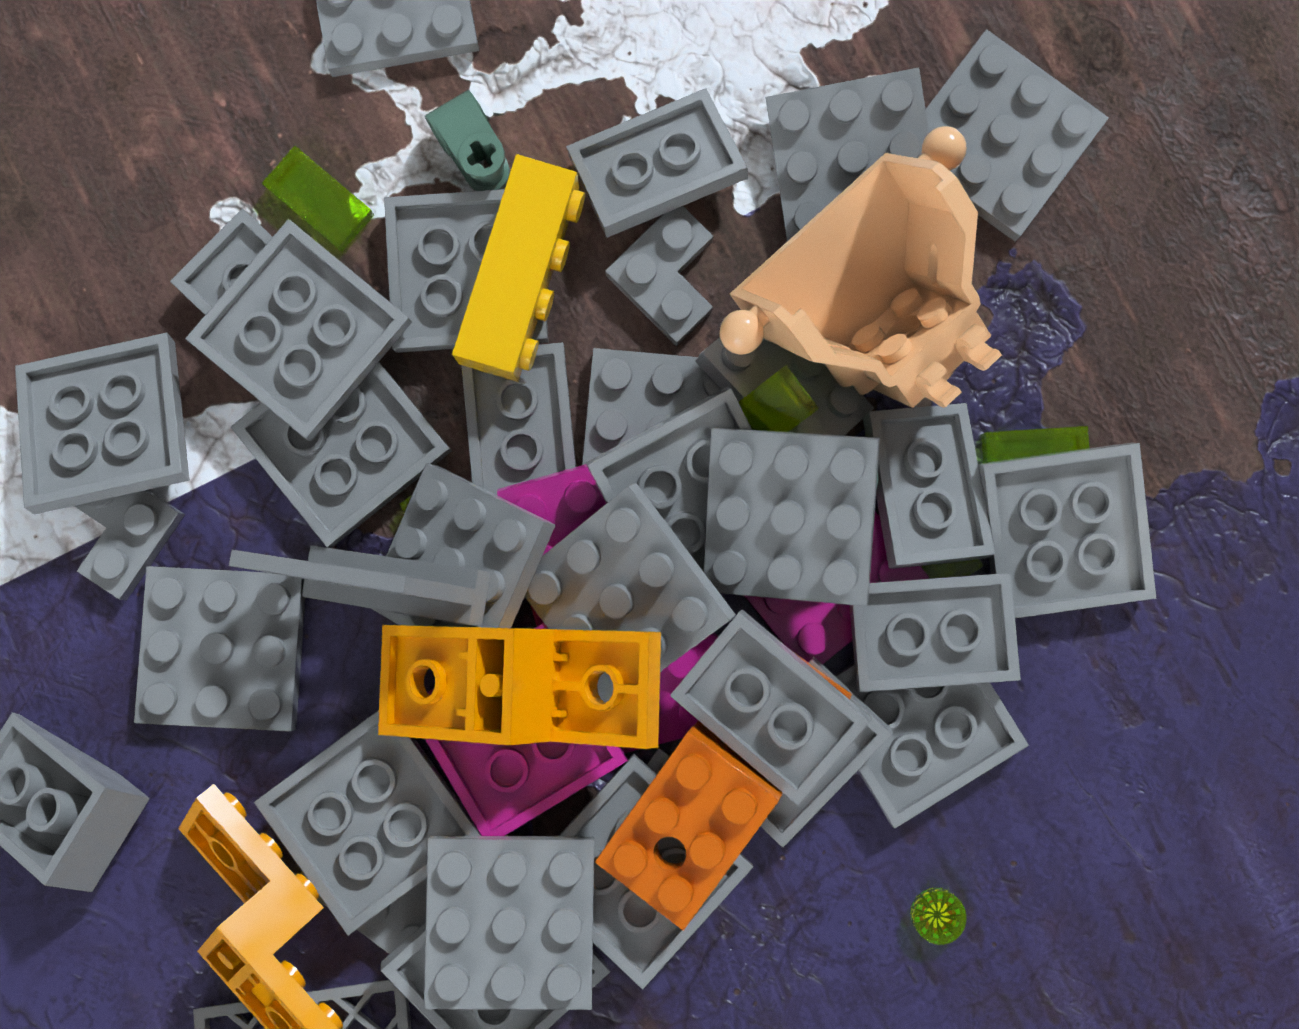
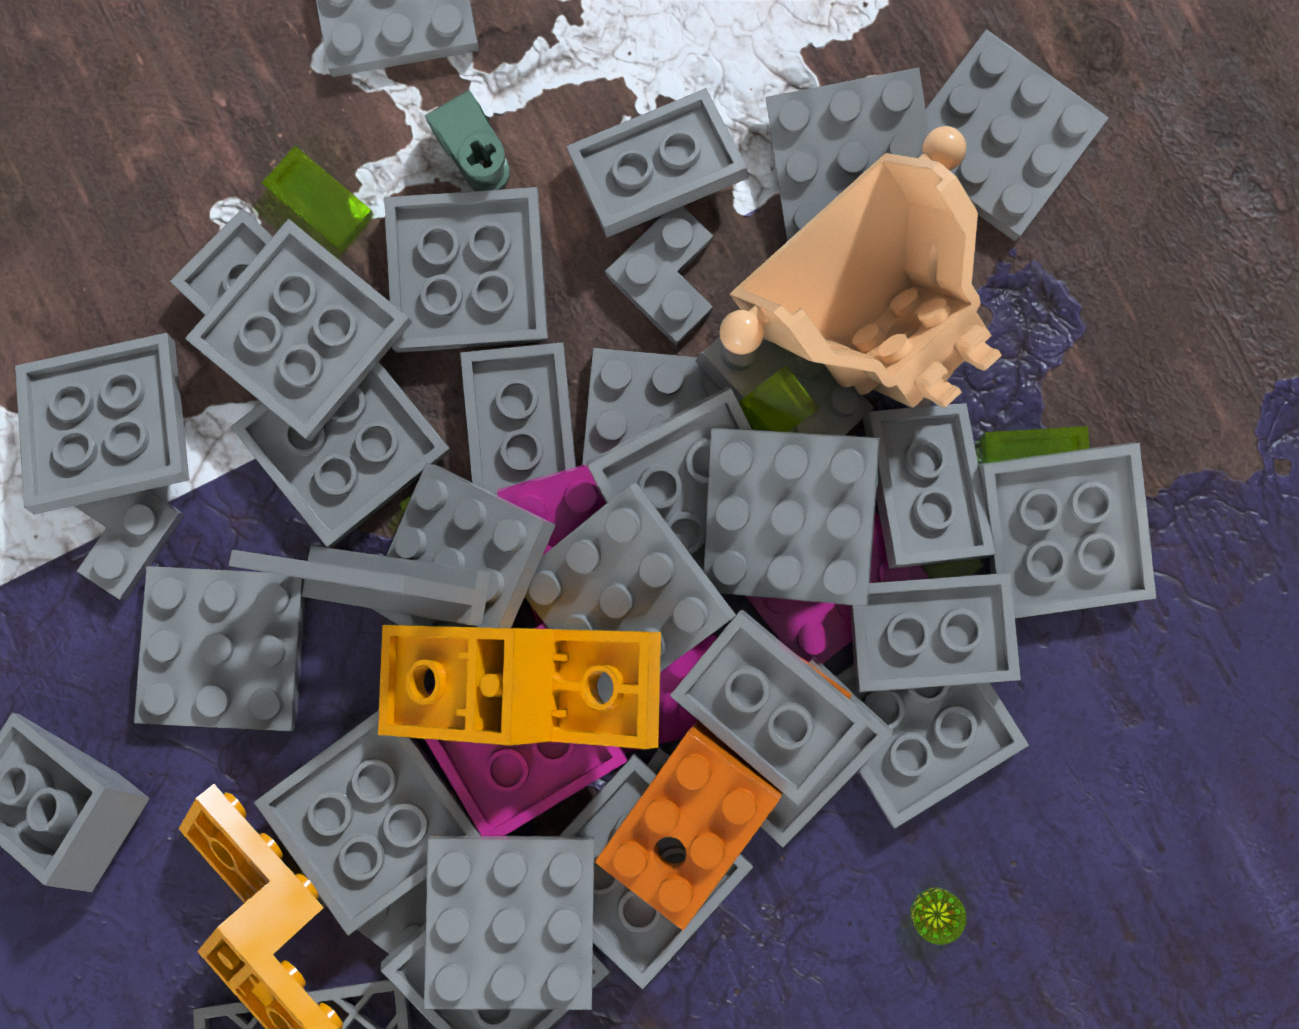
yellow brick [452,154,585,382] -> none

